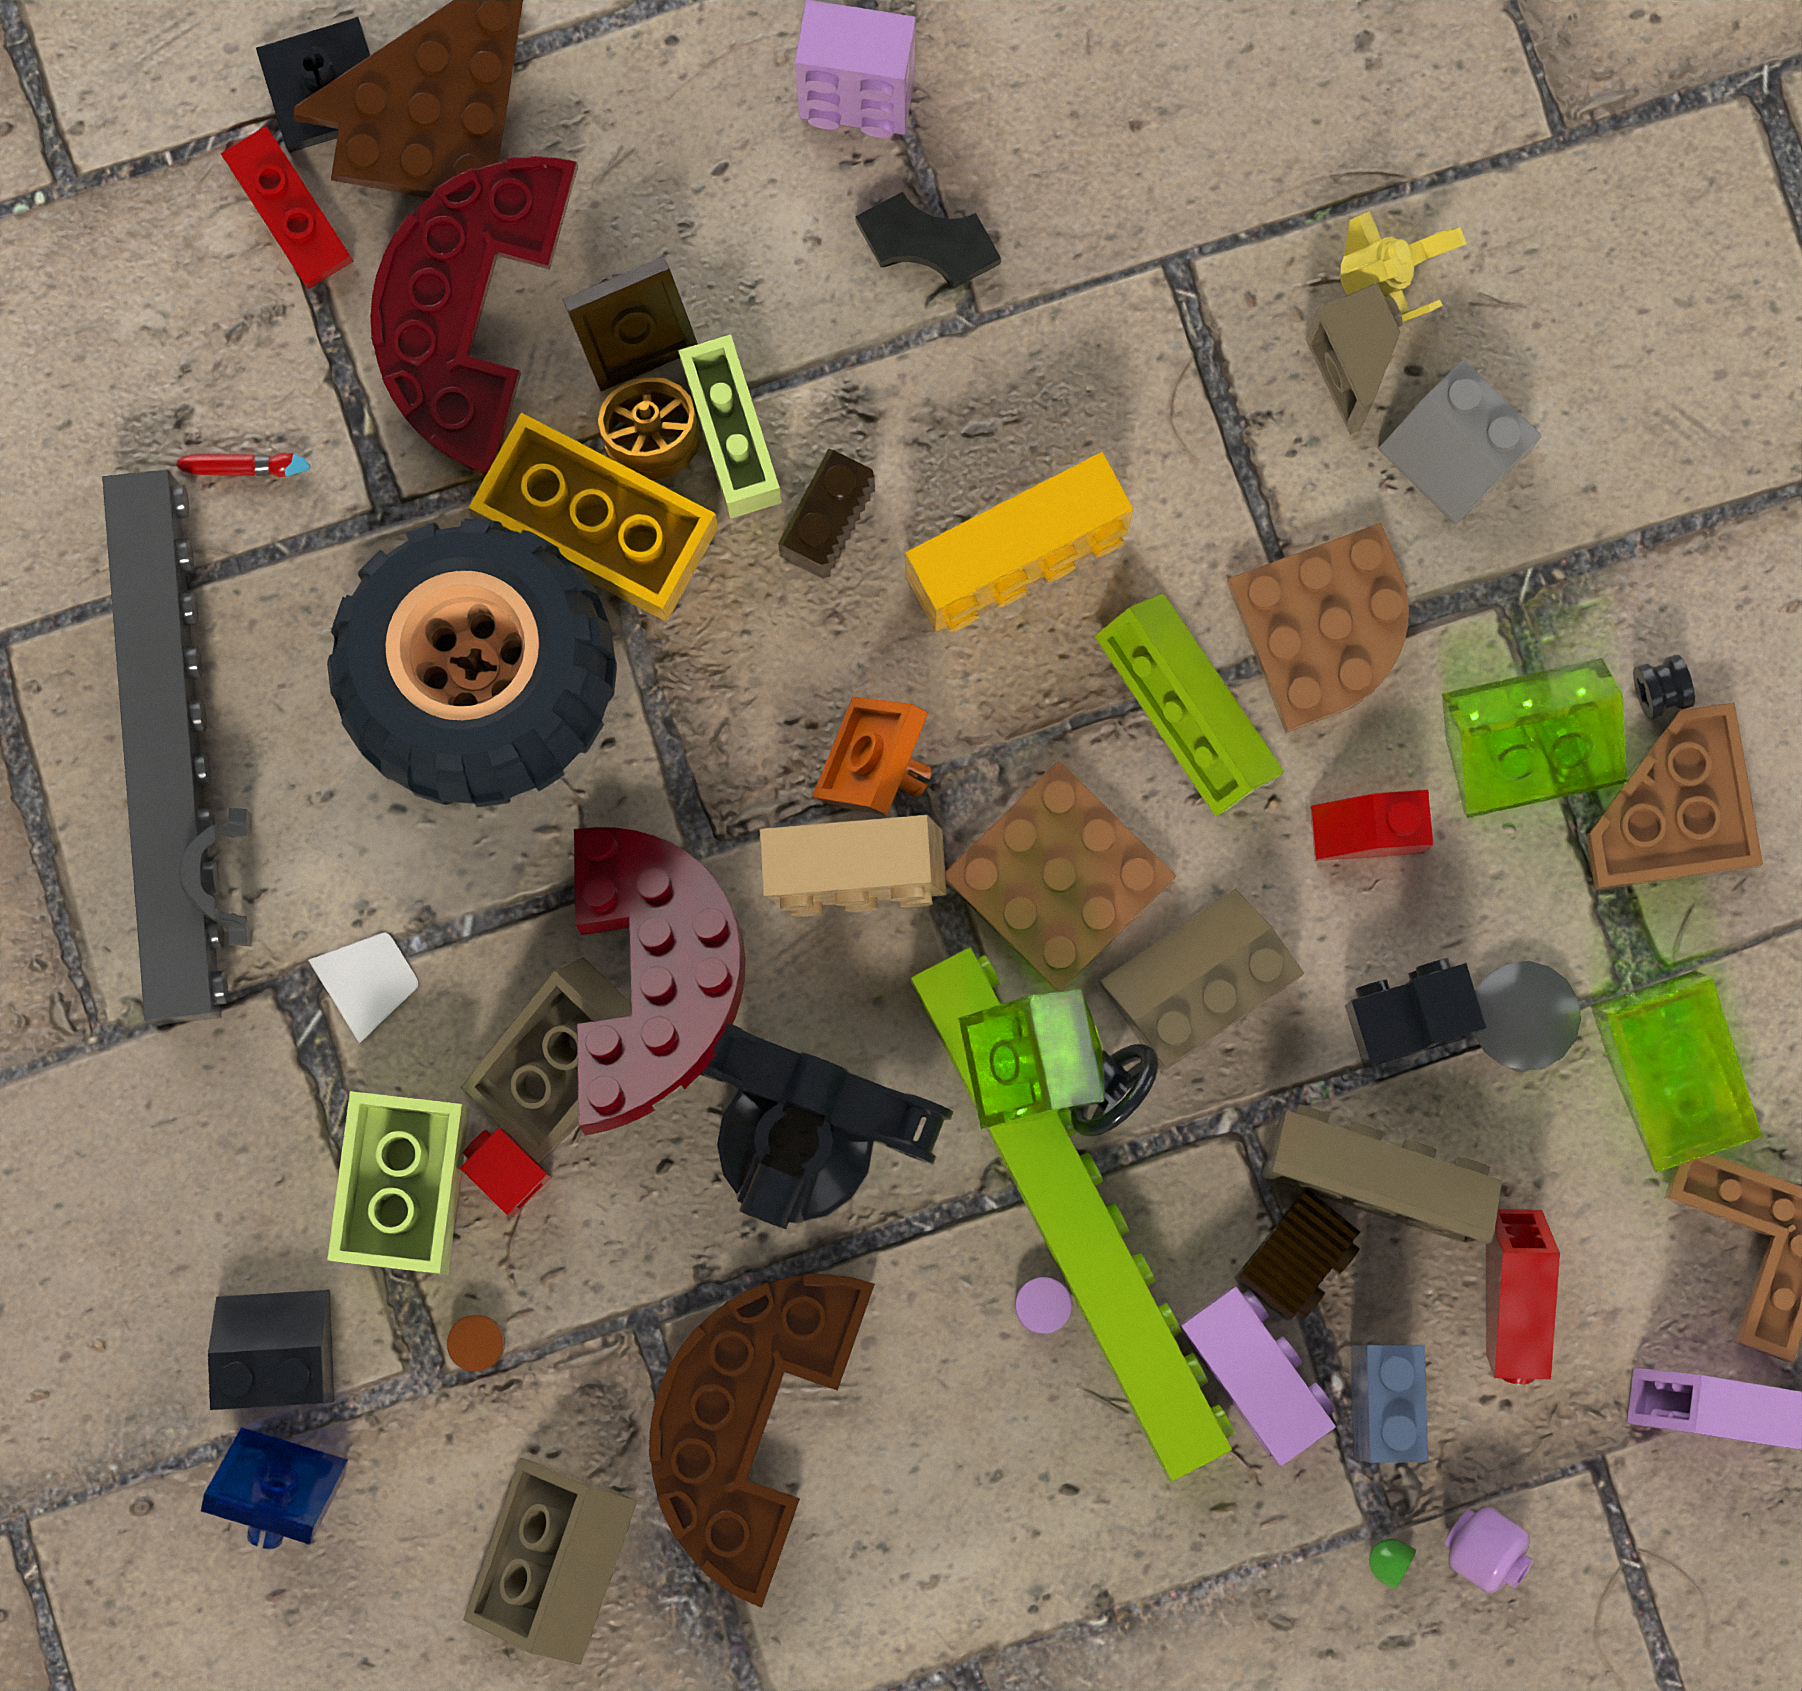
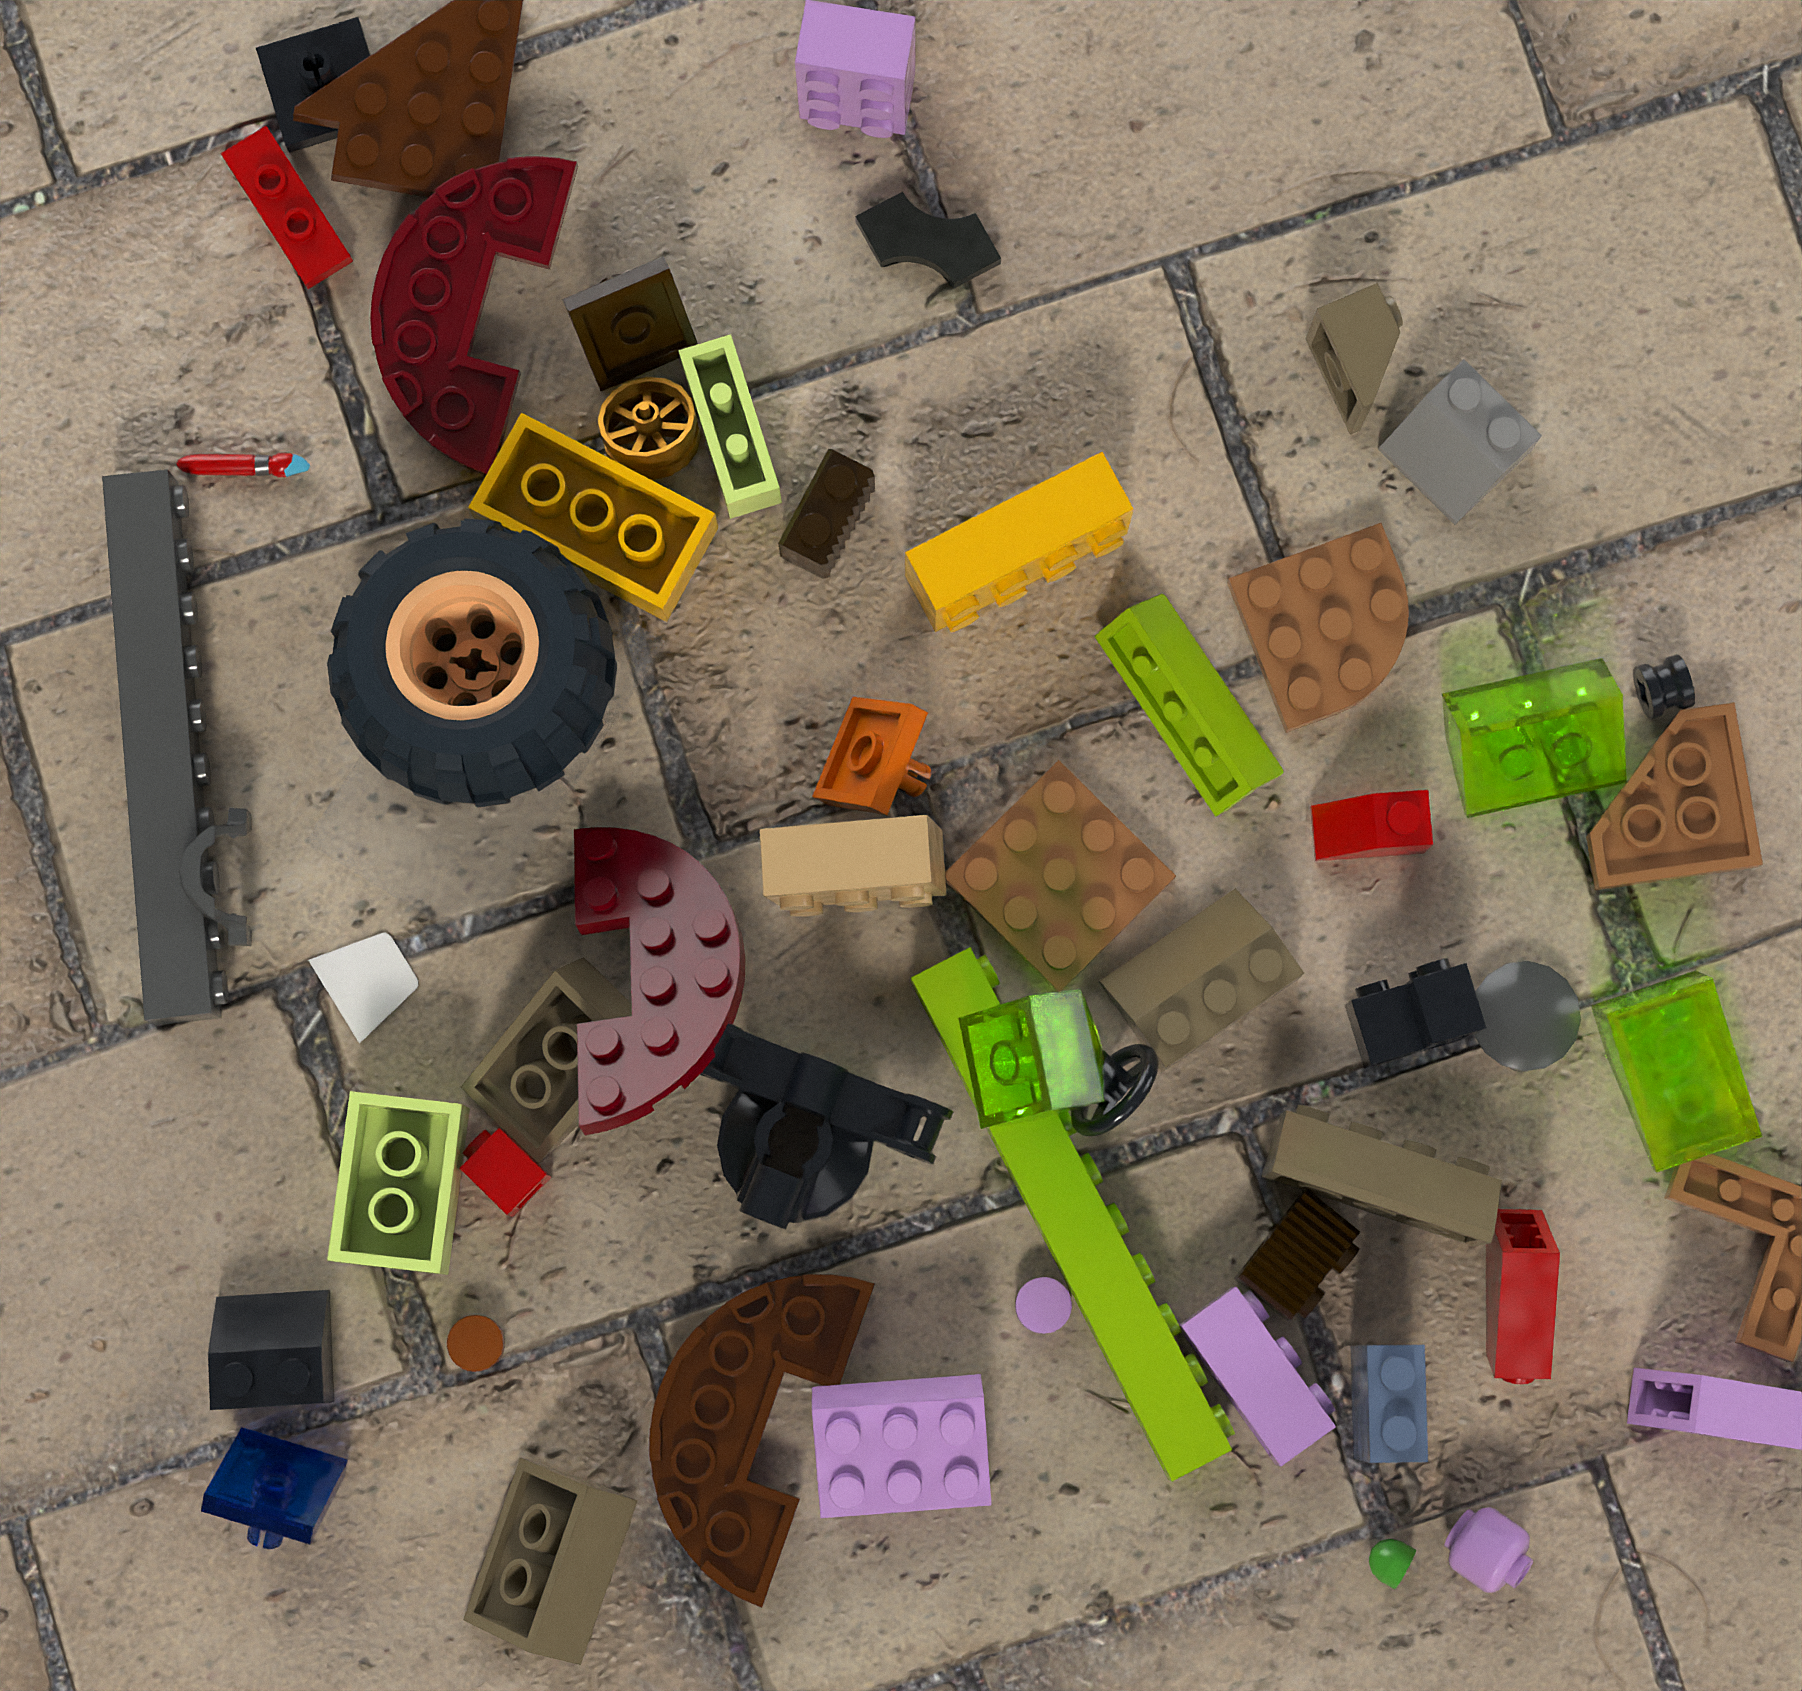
light yellow piece [1339,211,1467,322] -> none
none -> lavender brick [812,1374,991,1518]

